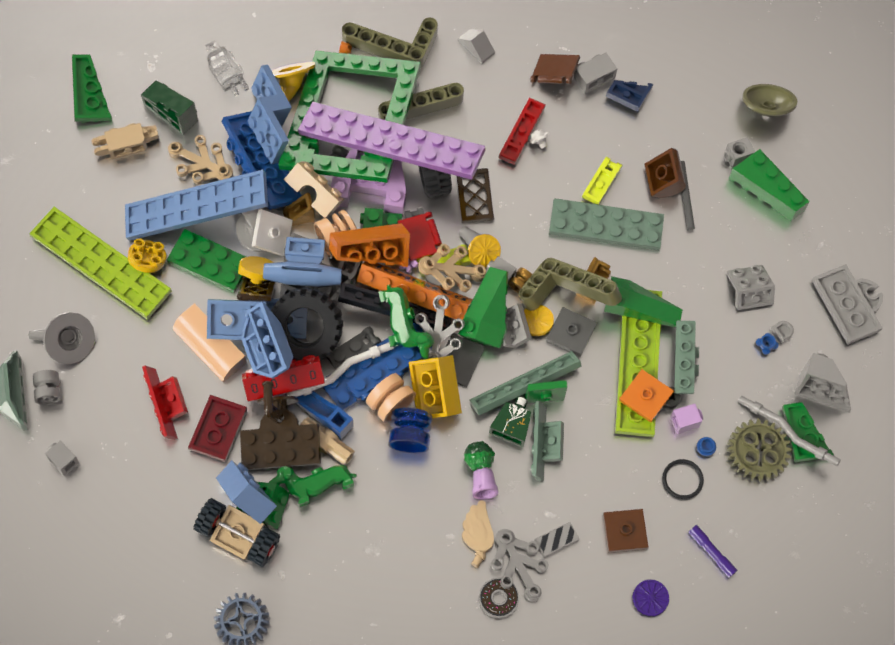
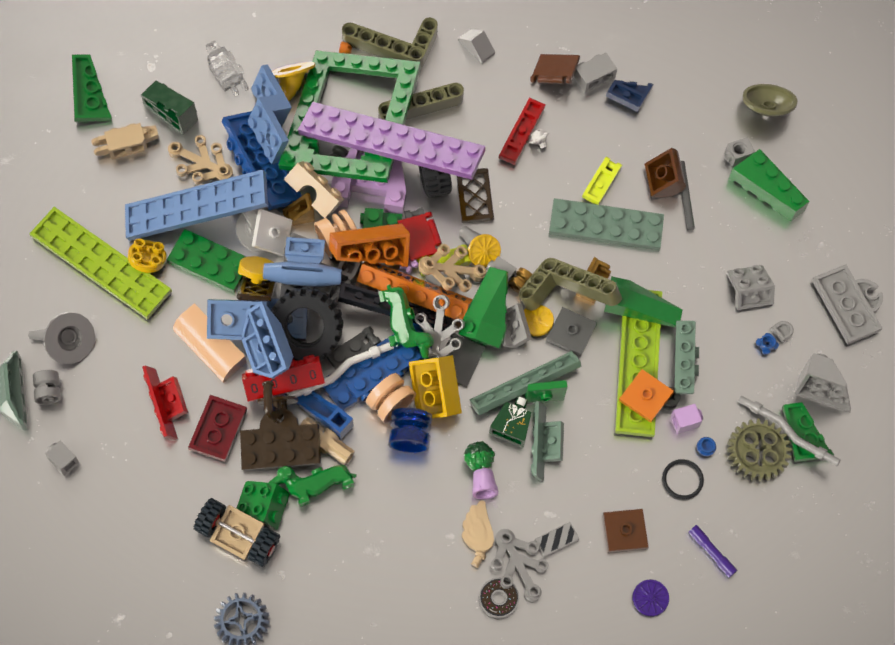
medium blue wedge [216,460,277,524] -> none

